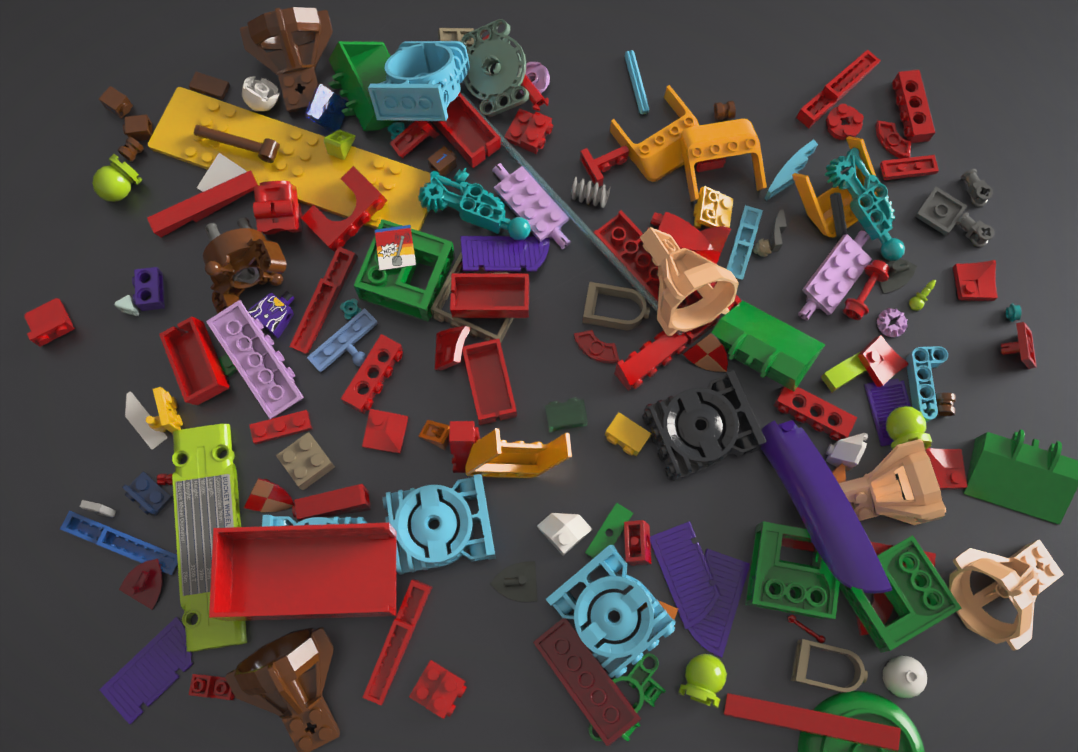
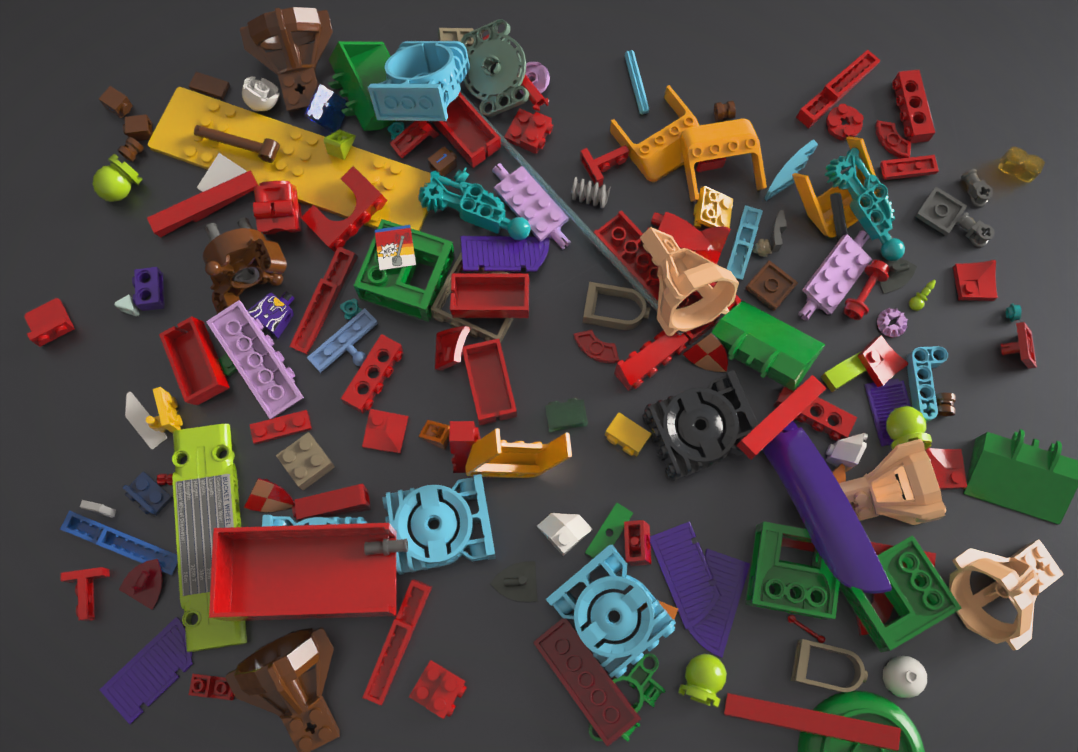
none -> red bracket [61,567,110,621]
none -> dark grey pin [364,538,408,556]
none -> slope [737,375,827,460]
none -> reddish brown plate [745,260,798,311]
none -> clear yellow brick [998,147,1045,182]

